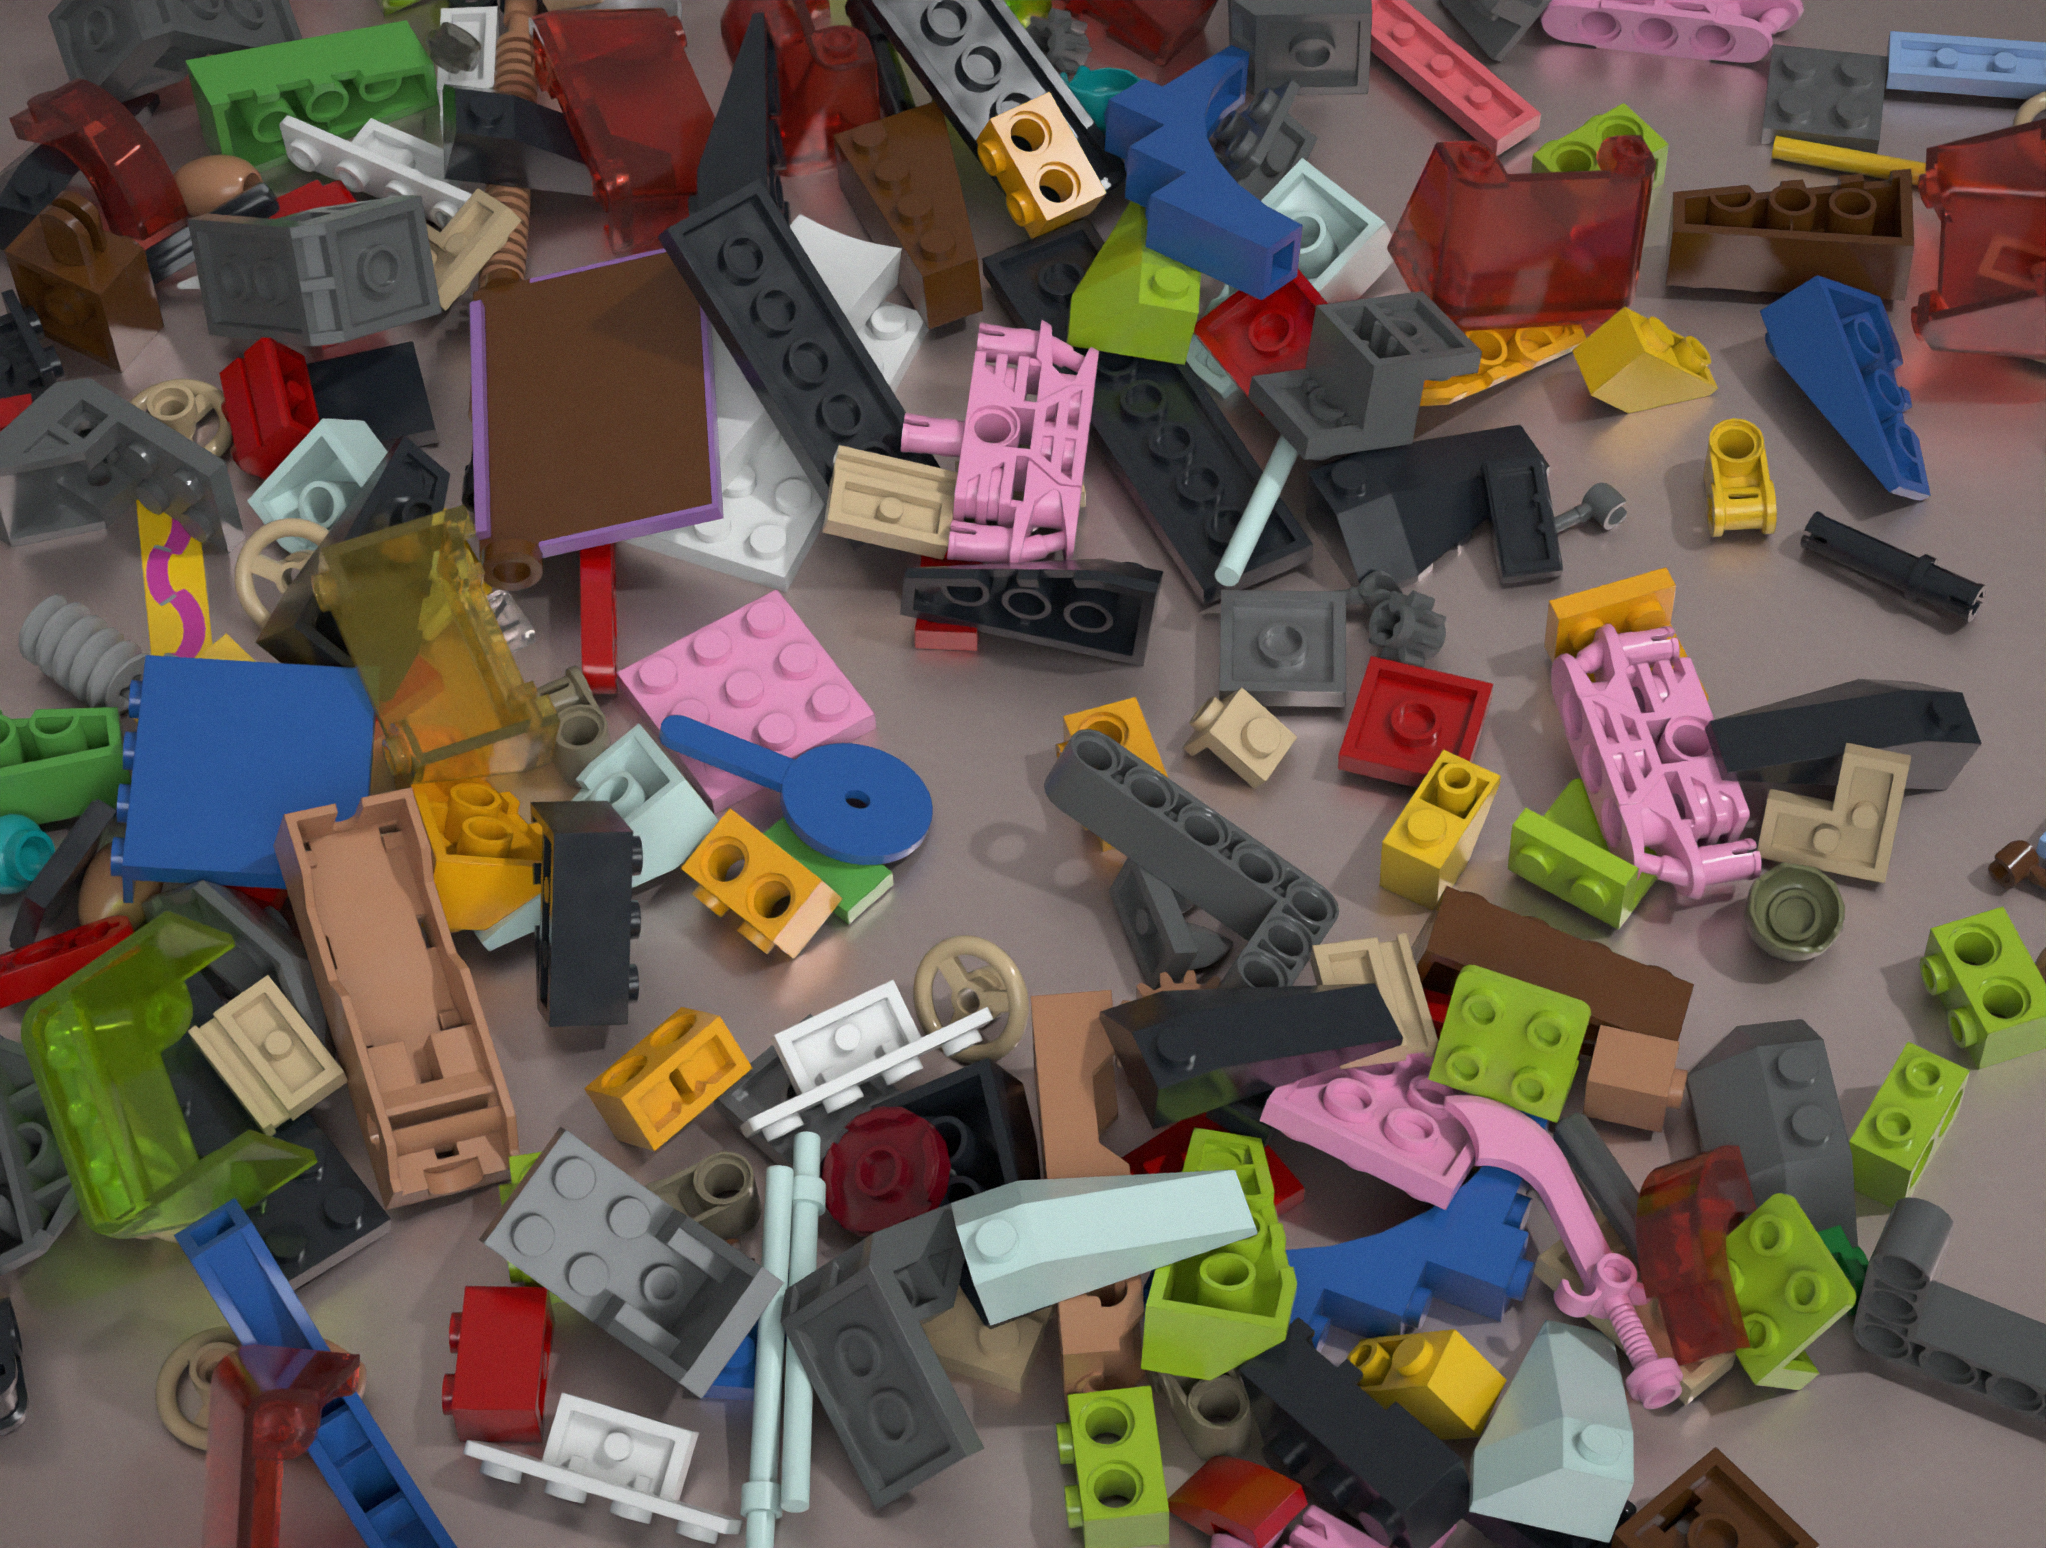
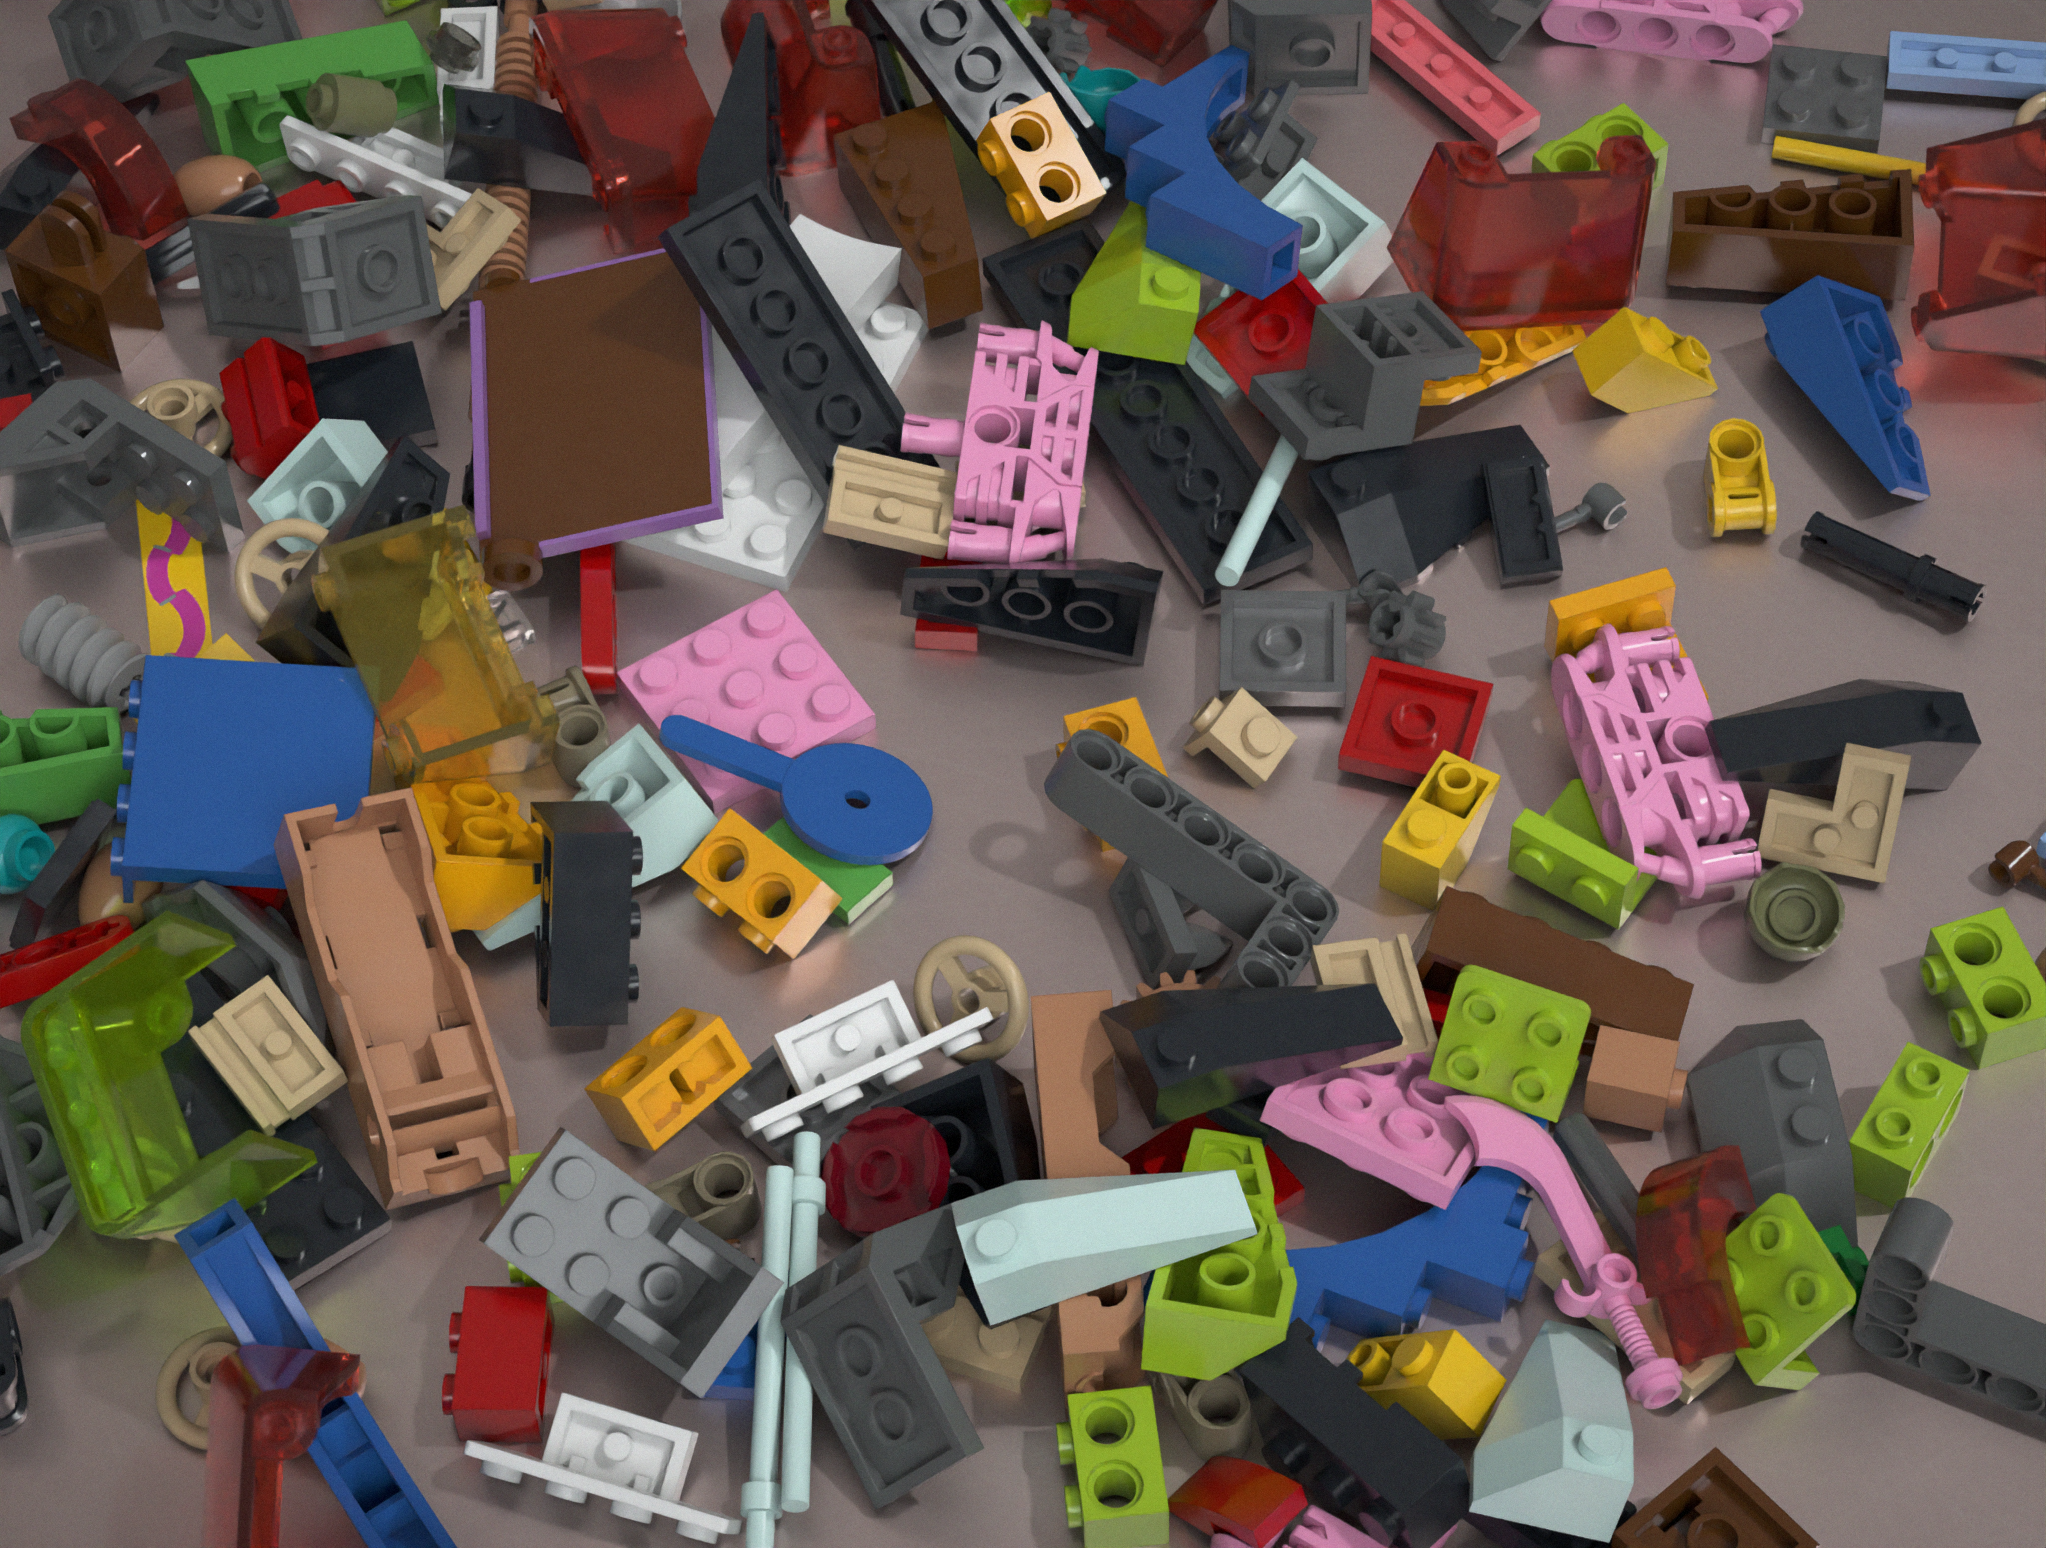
none -> olive brick [306,73,397,138]

